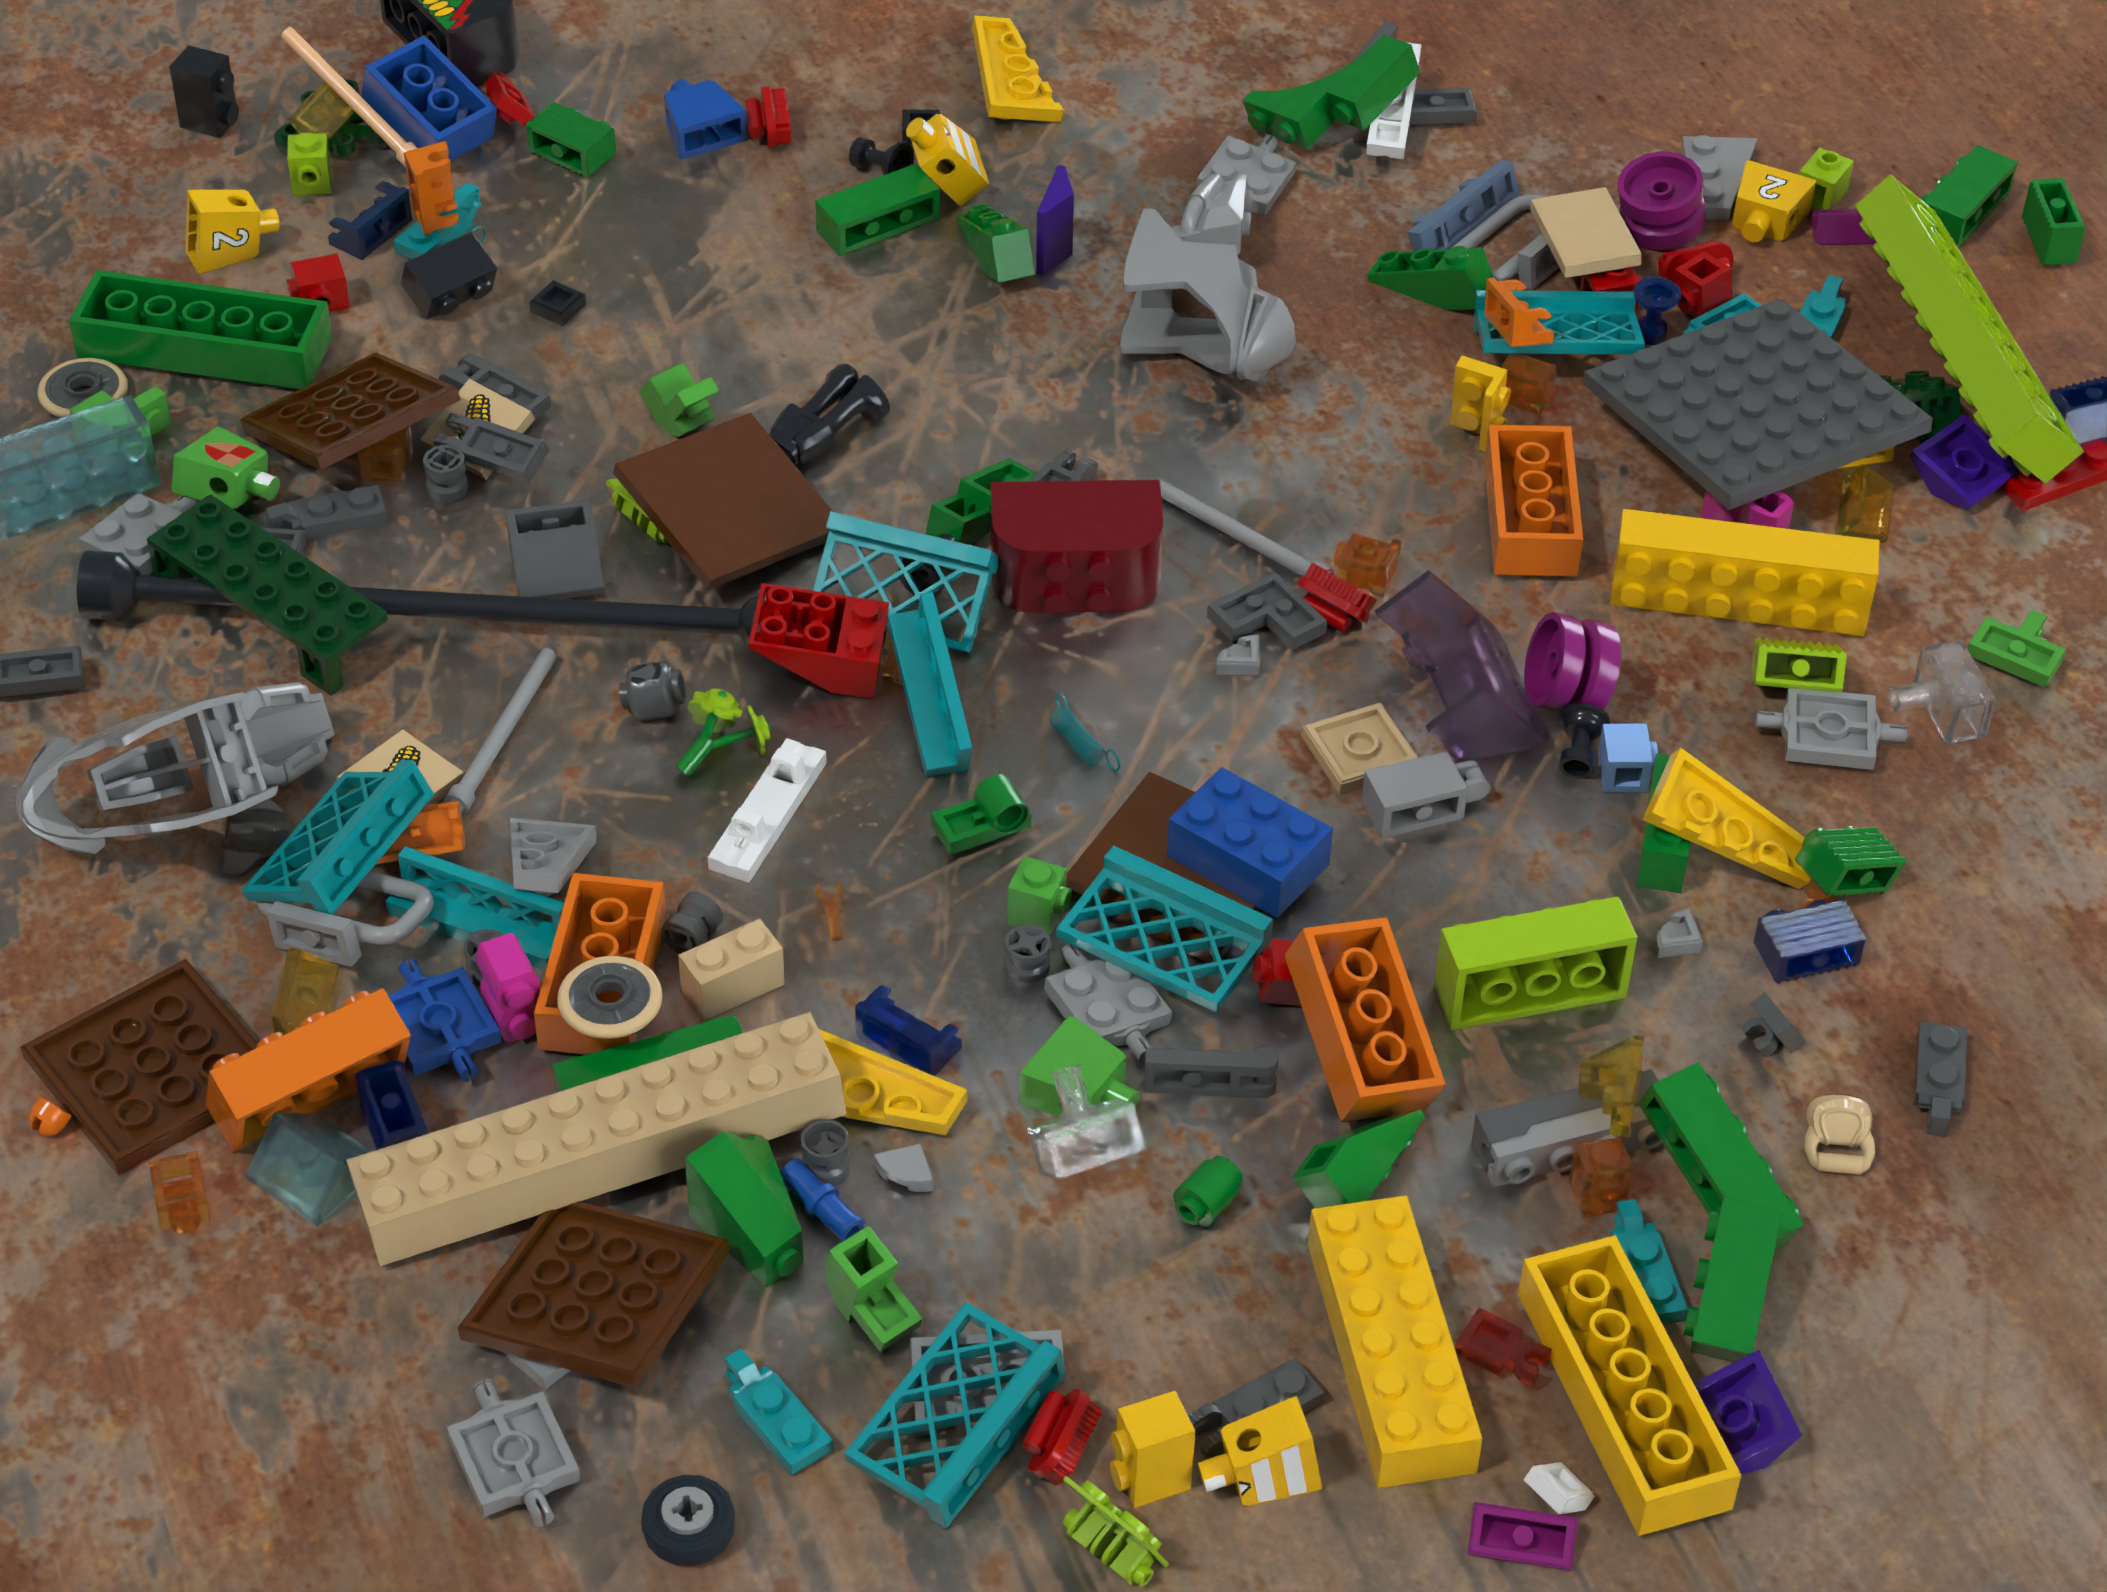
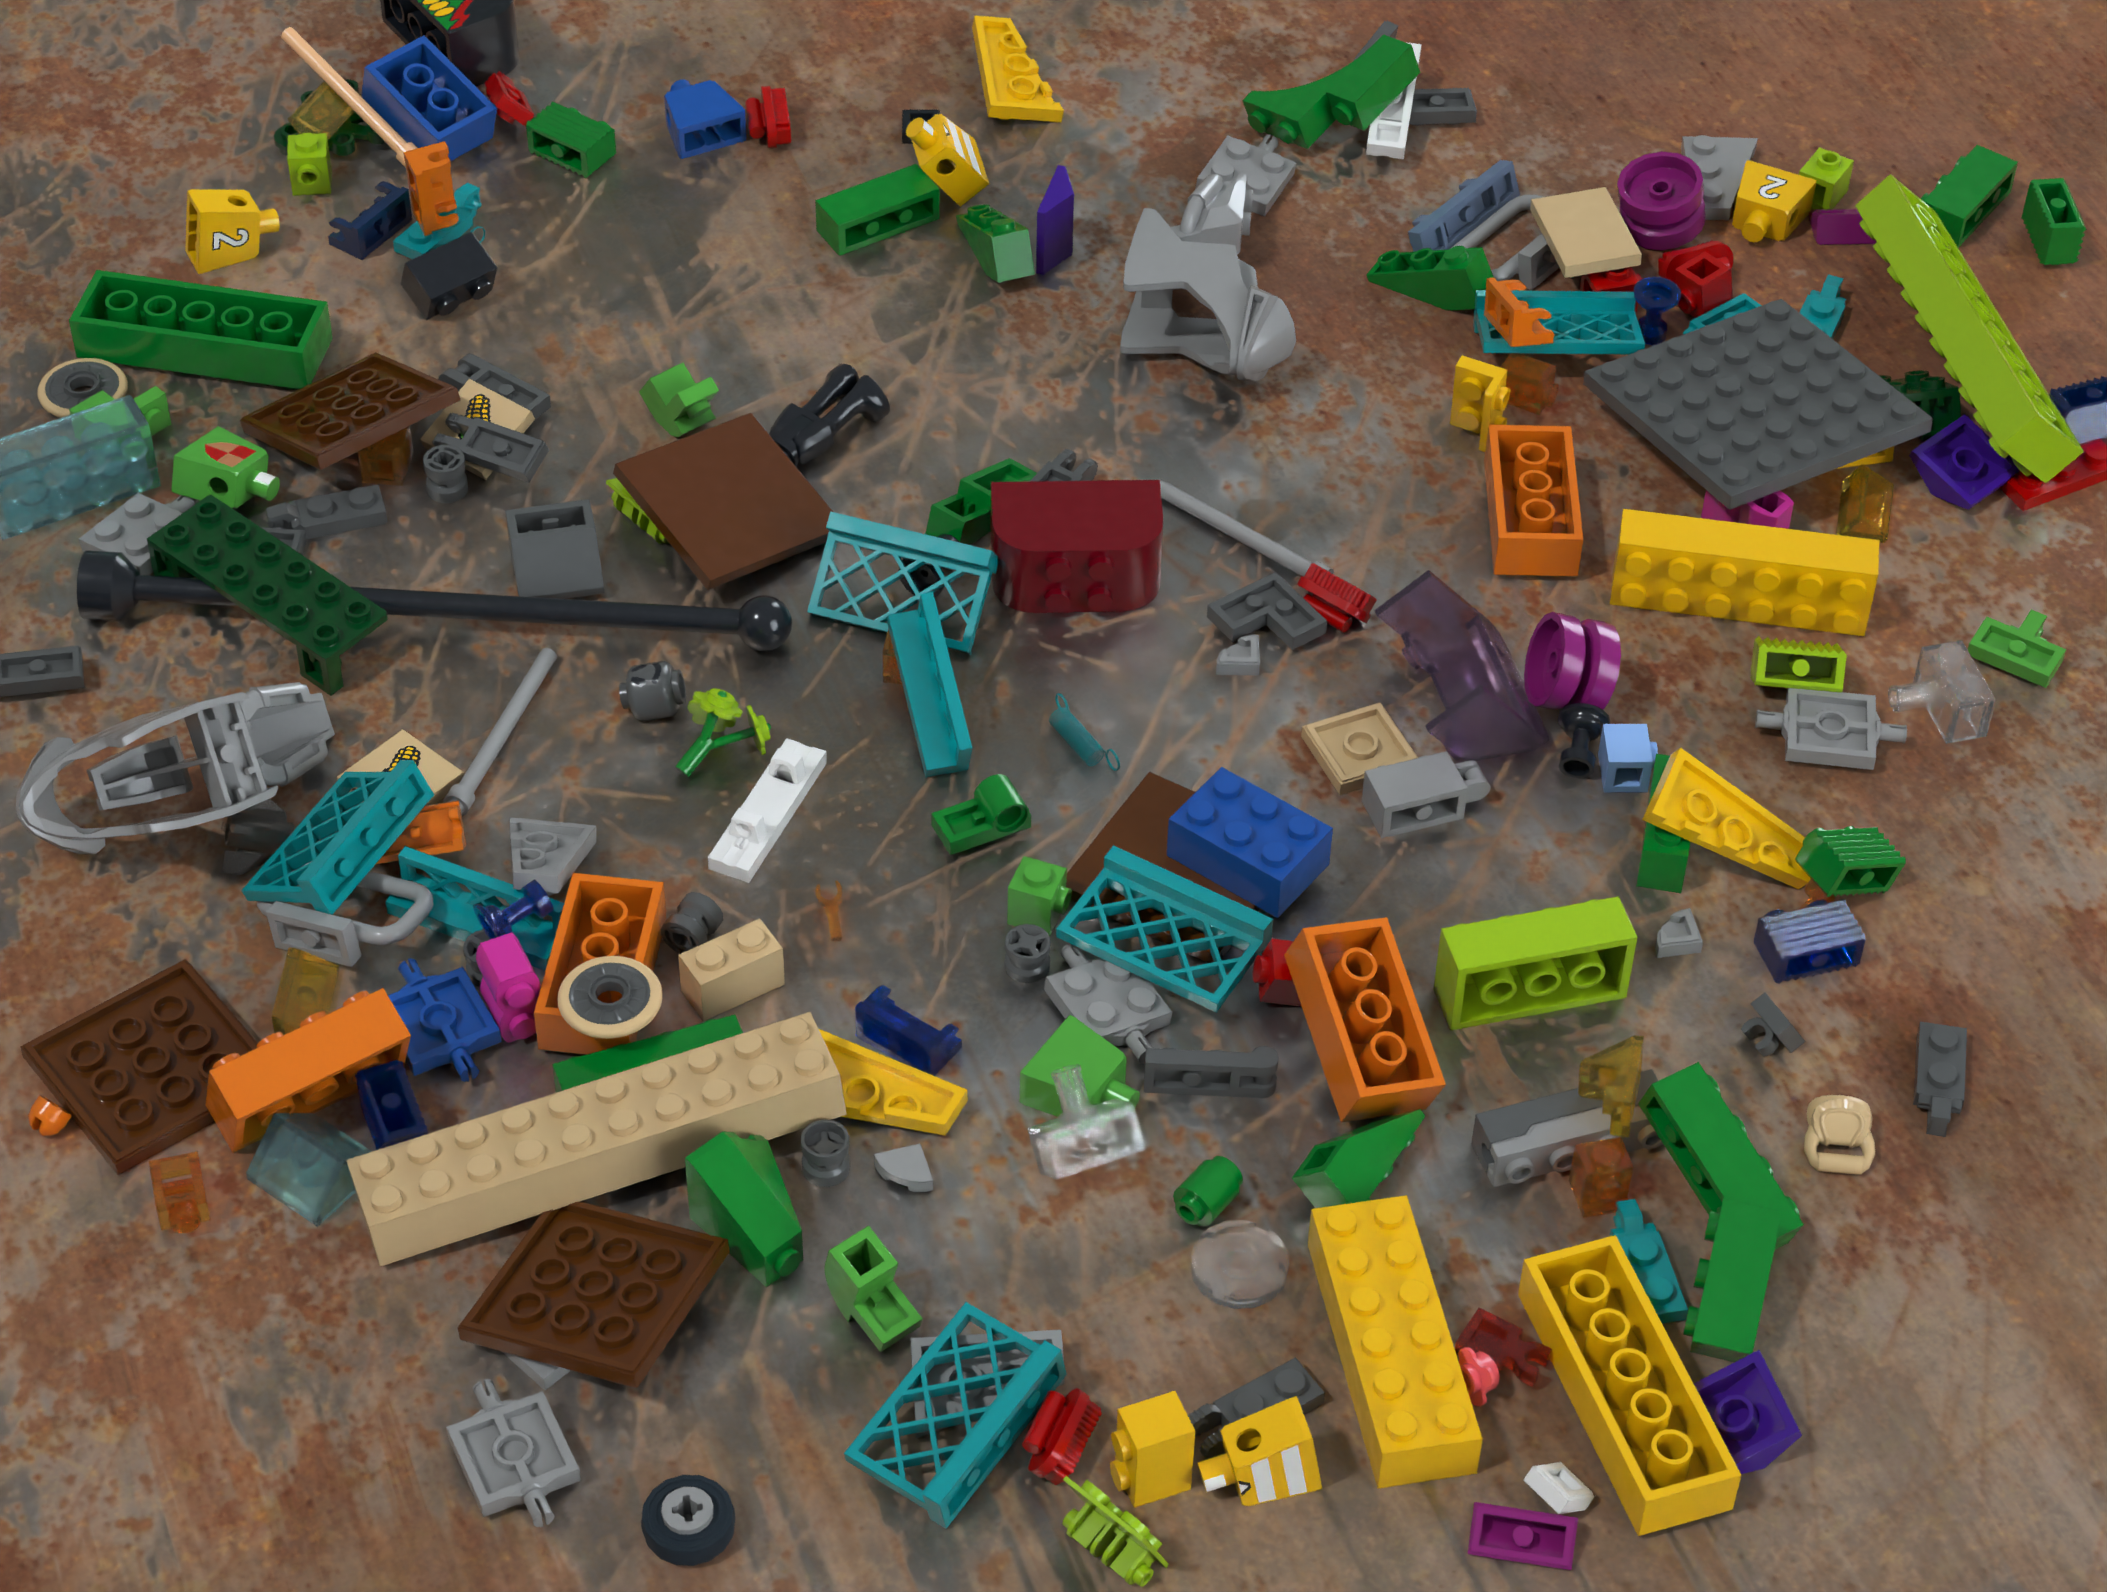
black brick [169,45,239,138] -> none
red brick [286,253,350,312] -> none
black tile [530,280,586,326] -> none
teal hinge [724,1349,833,1476] -> none
red slope [748,583,889,699] -> none
blue pin [780,1158,866,1242] -> none
black piece [849,137,914,175] -> none
clear orange brick [1333,533,1401,598] -> none
none -> clear blue piece [473,879,554,940]
none -> clear tile [1191,1220,1289,1309]
none -> coral plate [1458,1347,1500,1407]

